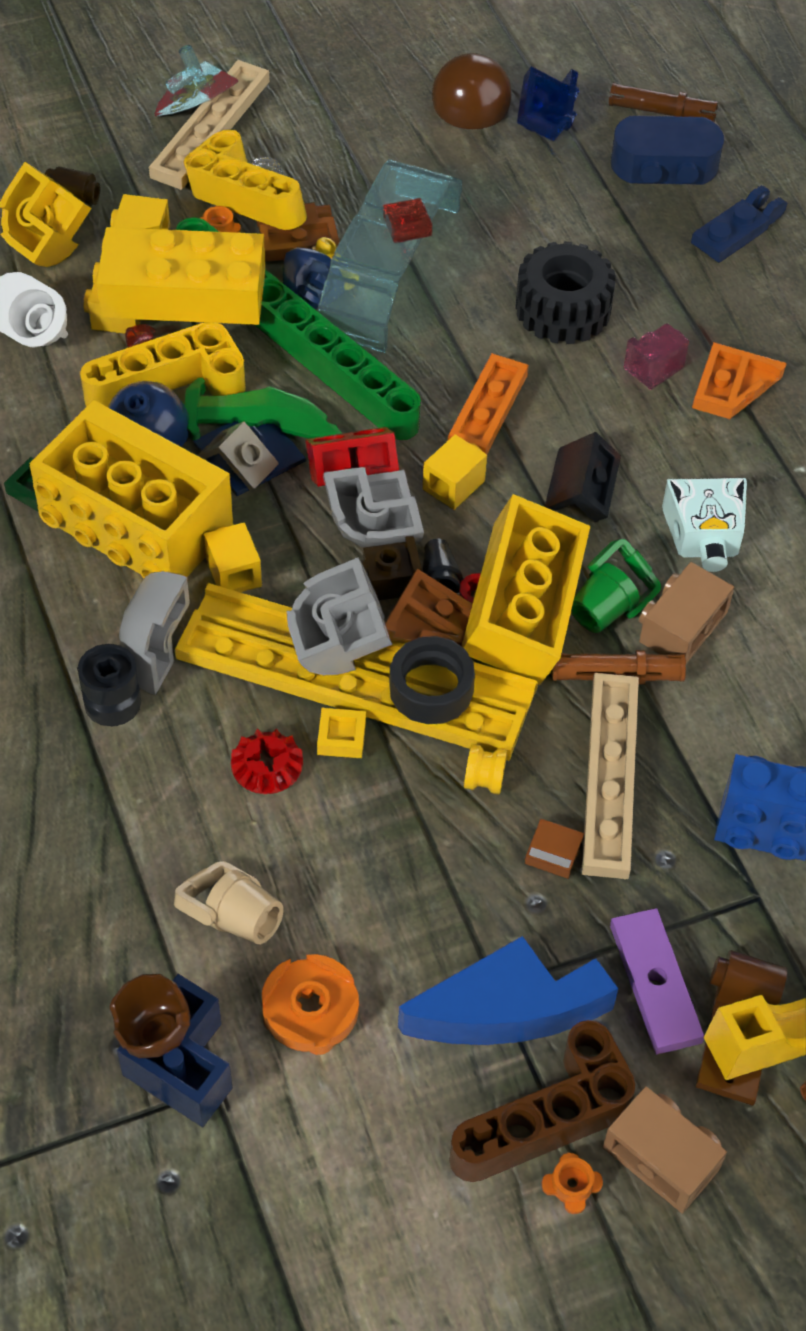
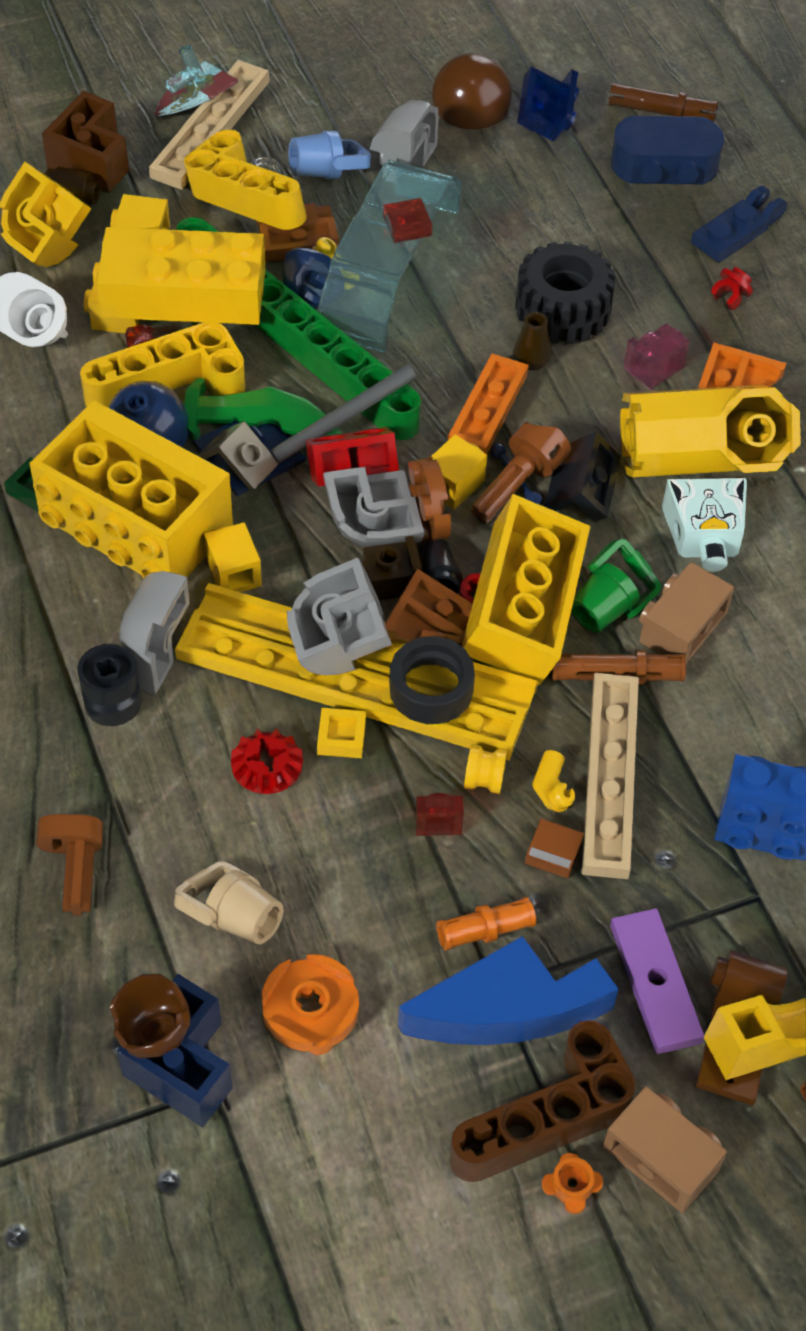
orange plate [200,206,241,233] -> none
none -> dark orange piece [36,814,103,916]
none -> reddish brown brick [42,91,129,193]
none -> dark grey bar [271,363,417,464]
none -> medium blue piece [288,130,371,180]
none -> light grey brick [370,100,439,186]
none -> dark orange plate [408,457,451,543]
none -> clear red plate [415,793,464,836]
none -> orange pin [436,897,536,951]
none -> dark orange piece [471,422,571,523]
none -> dark blue hinge [490,443,542,505]
none -> dark brown cone [513,312,552,370]
none -> yellow arm [532,750,575,812]
none -> yellow brick [620,385,801,478]
none -> red plate [711,267,754,310]

